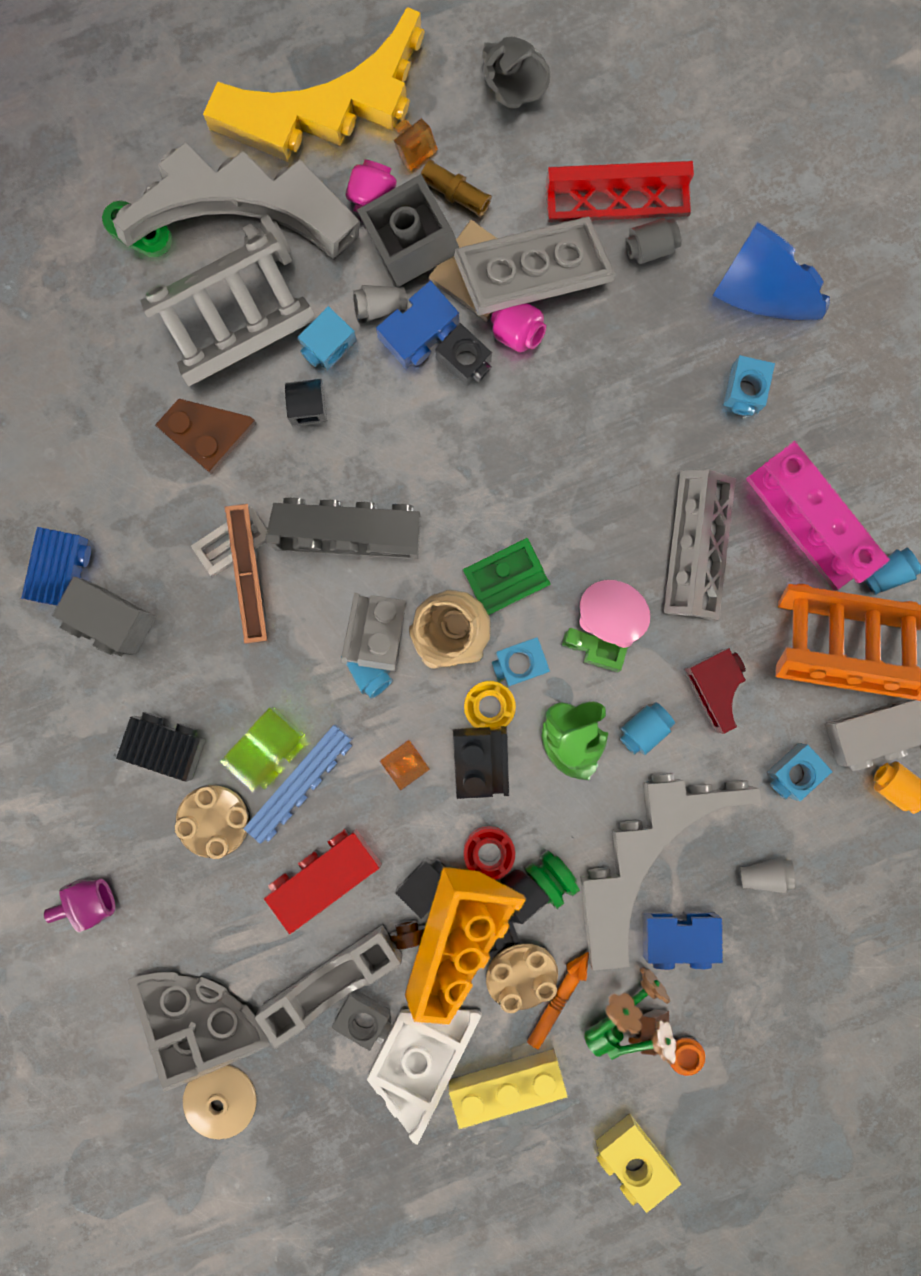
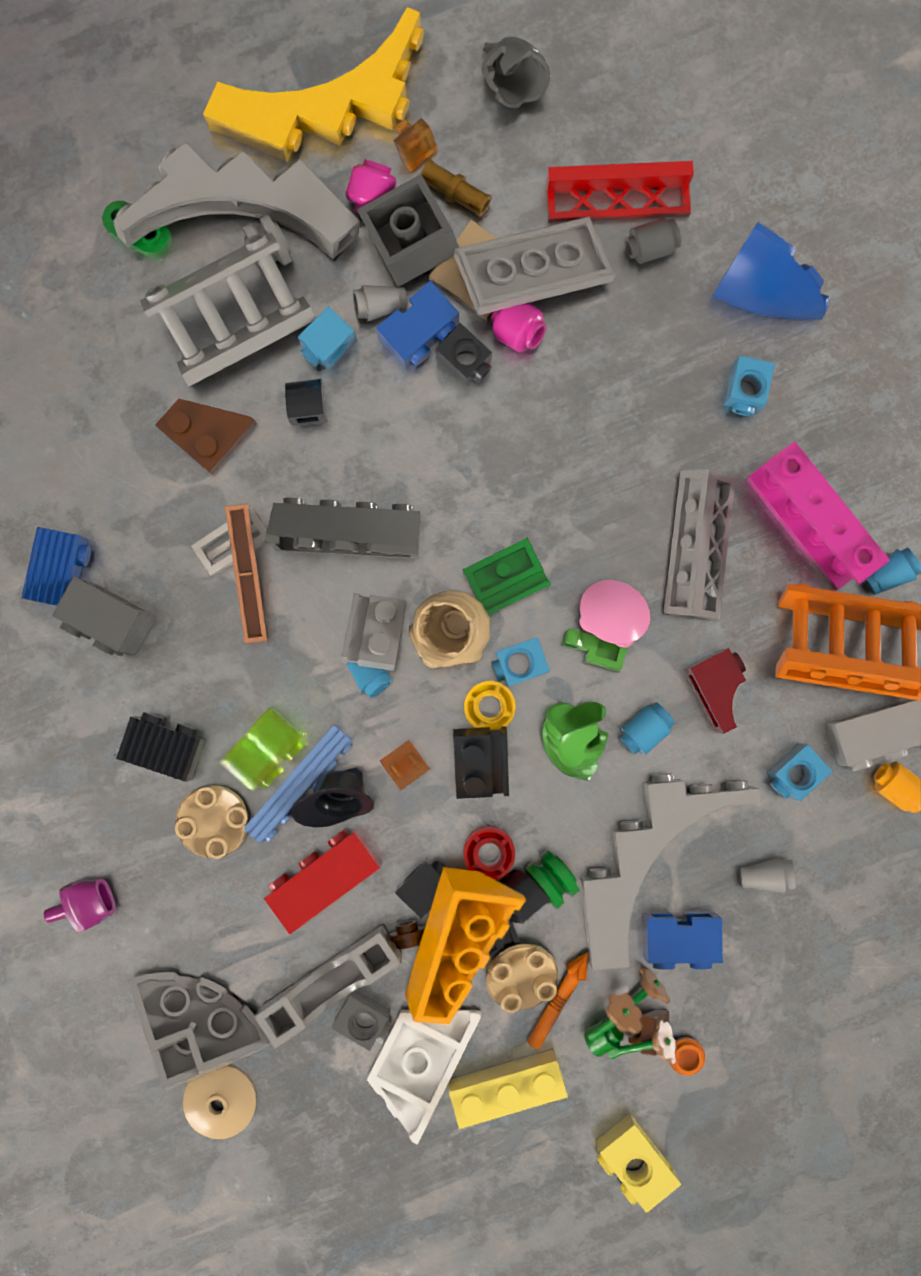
none -> black piece [291,768,374,828]

